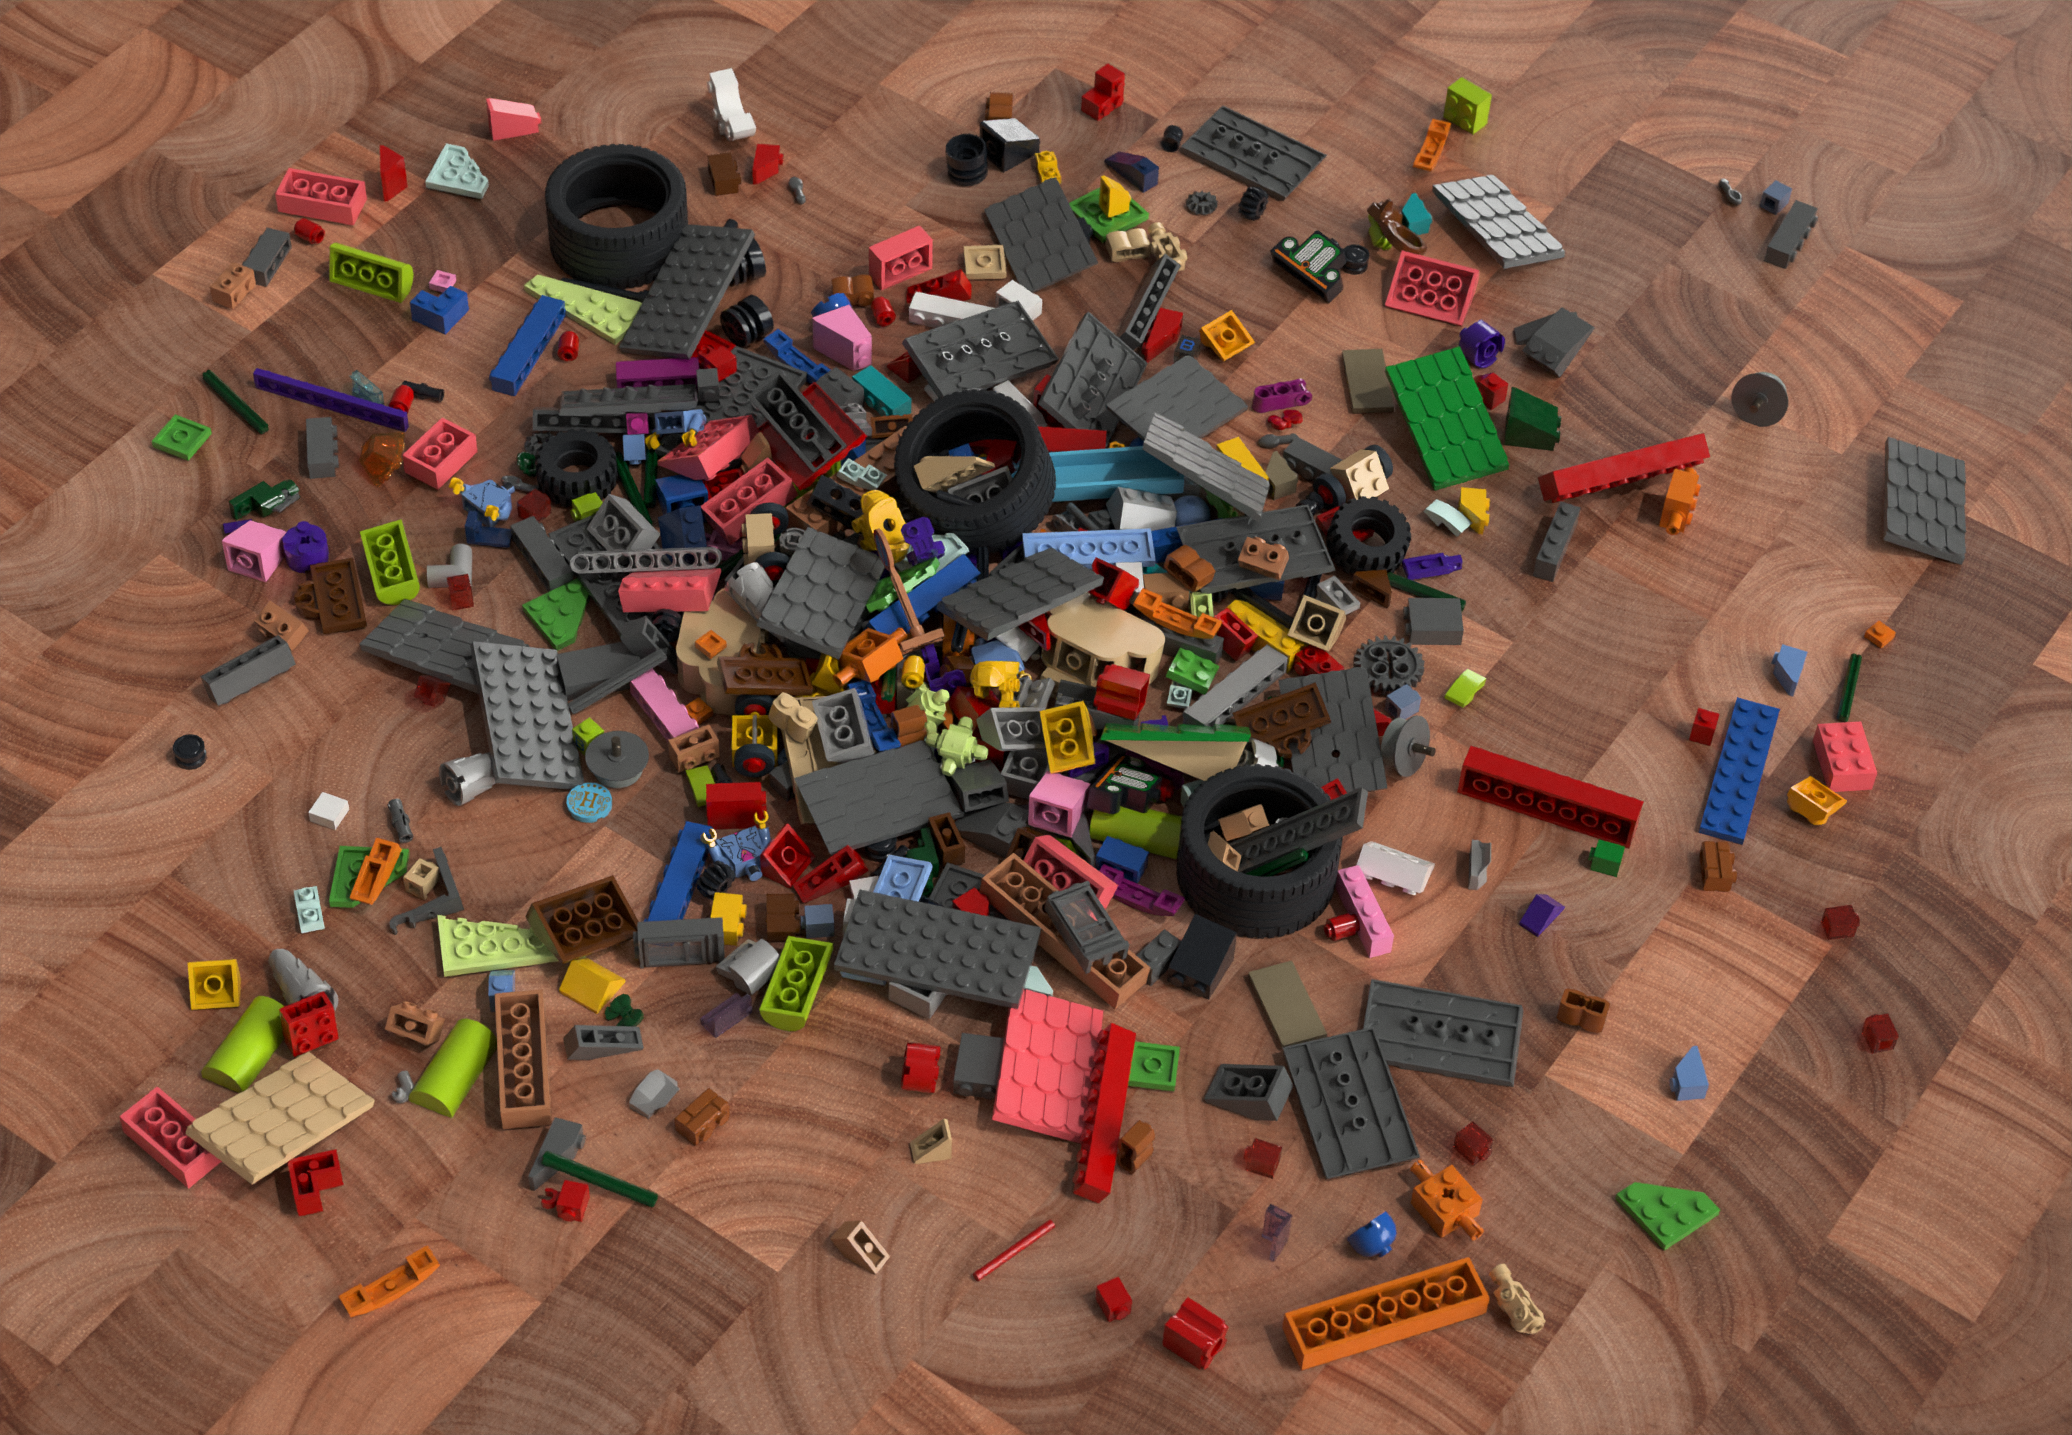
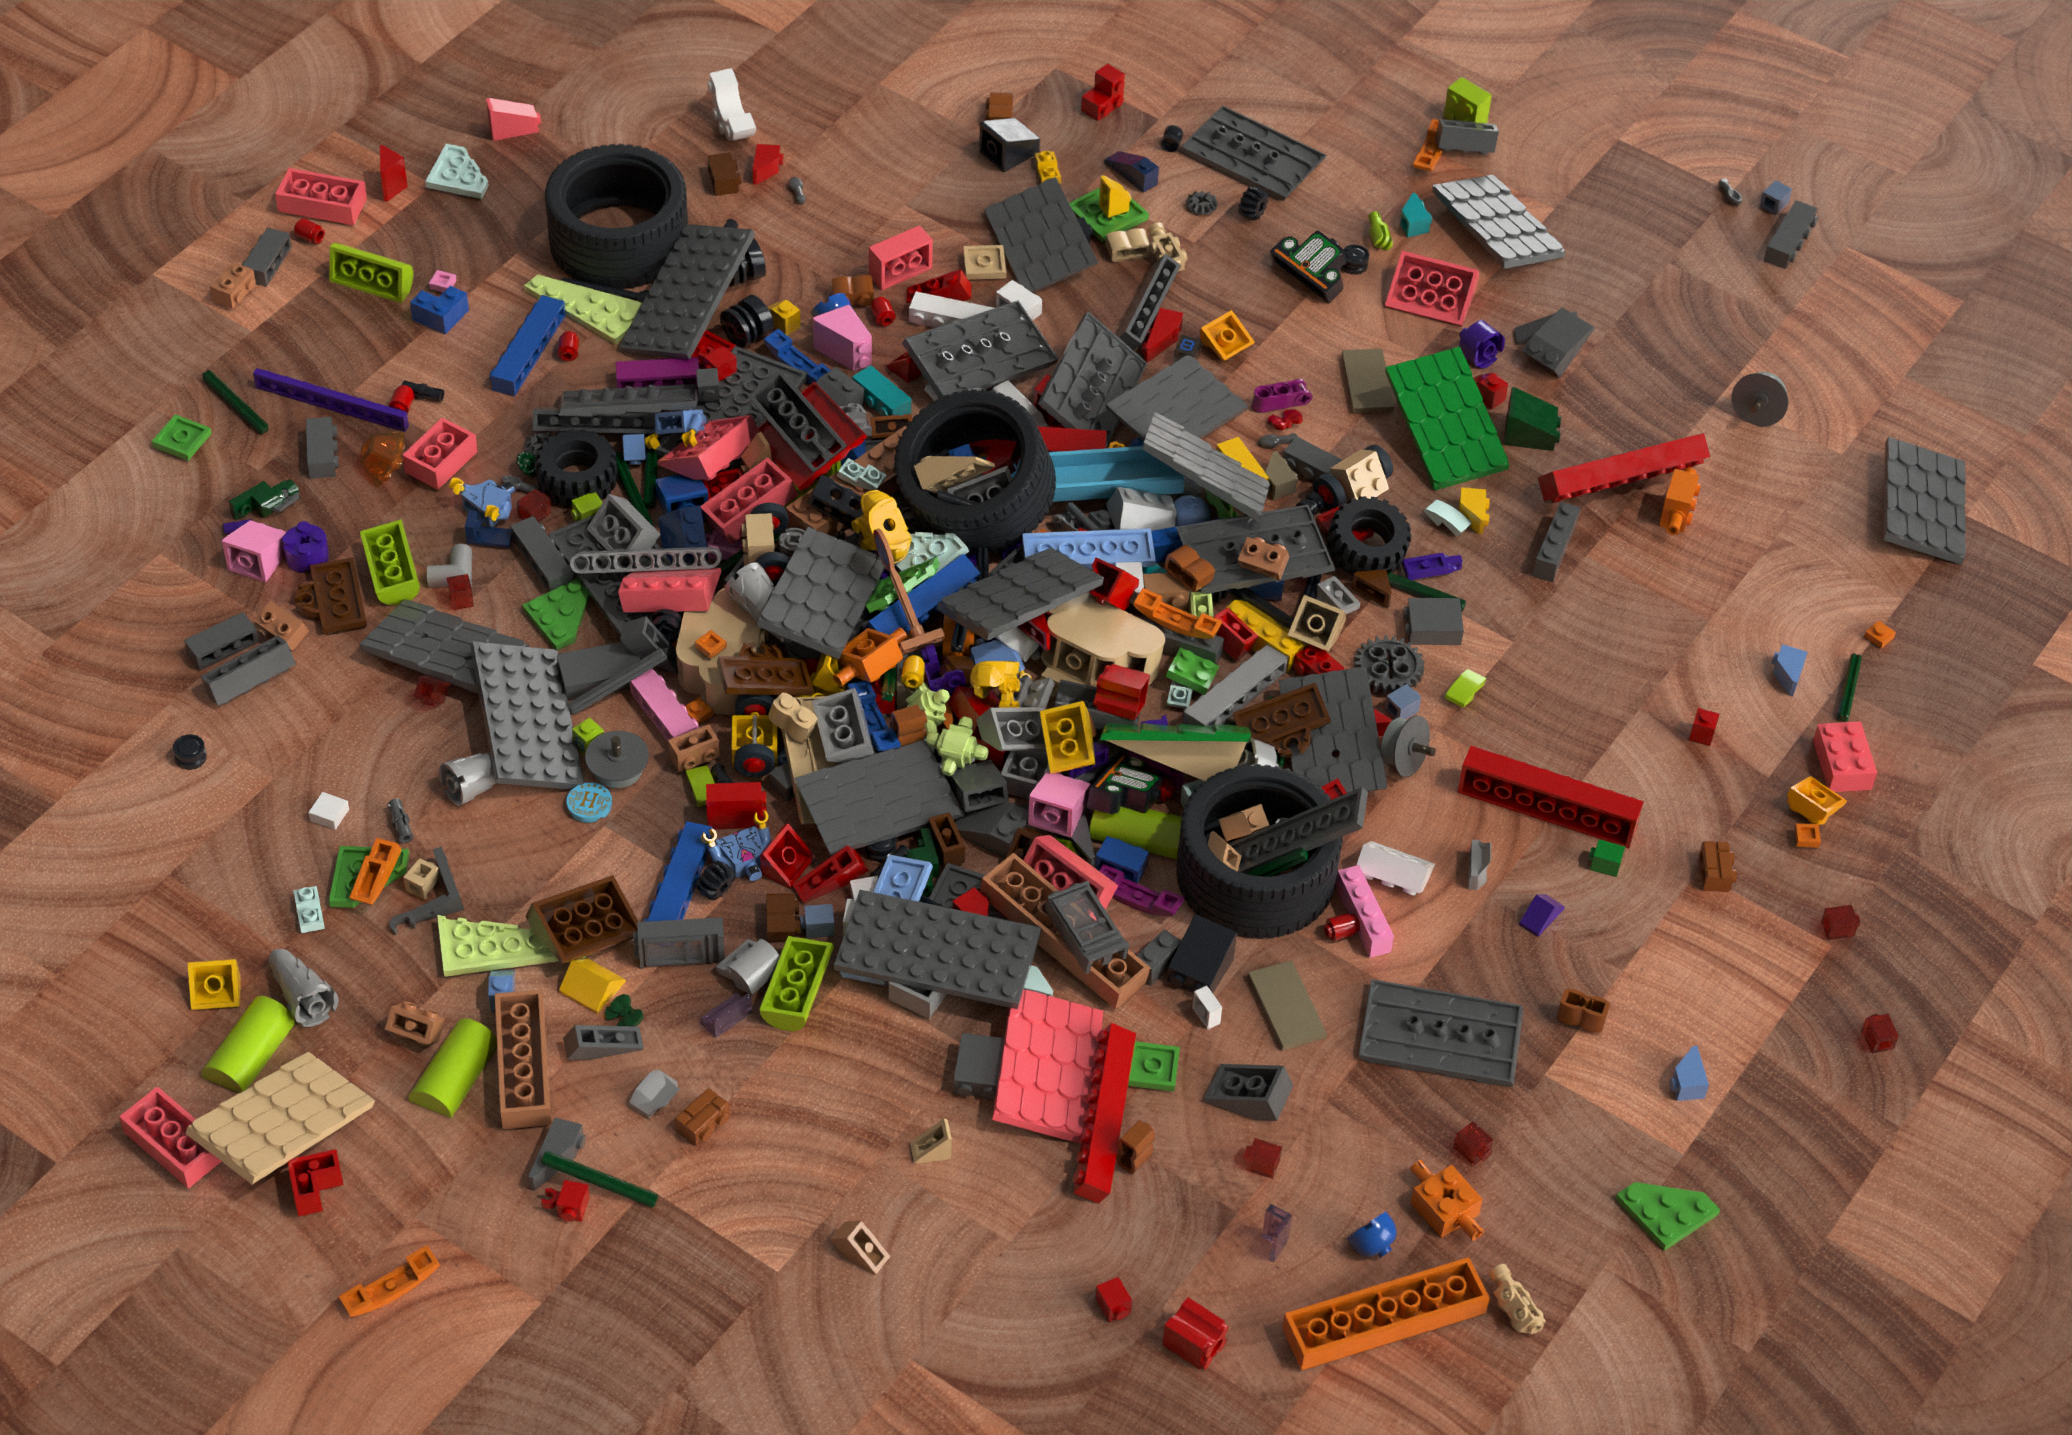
red brick [279,991,339,1057] -> none
clear light blue slope [349,370,385,406] -> none
light grey arm [392,1071,414,1103] -> none
dark pink plate [626,412,649,435] -> none
yellow brick [711,892,747,946] -> none
dark purple piece [901,517,946,566] -> none
red brick [901,1042,941,1093] -> none
black wheel [945,134,988,186] -> none
red bar [973,1219,1055,1282] -> none
dark grey piece [1282,1027,1420,1180] -> none
reddish brown animal [1367,199,1427,256] -> none
blue plate [1699,697,1780,845] -> none
none -> dark grey brick [184,612,259,671]
none -> yellow slope [768,299,801,336]
none -> white piece [1192,986,1222,1030]
none -> dark grey brick [1435,119,1499,154]
none -> orange plate [1794,823,1821,848]

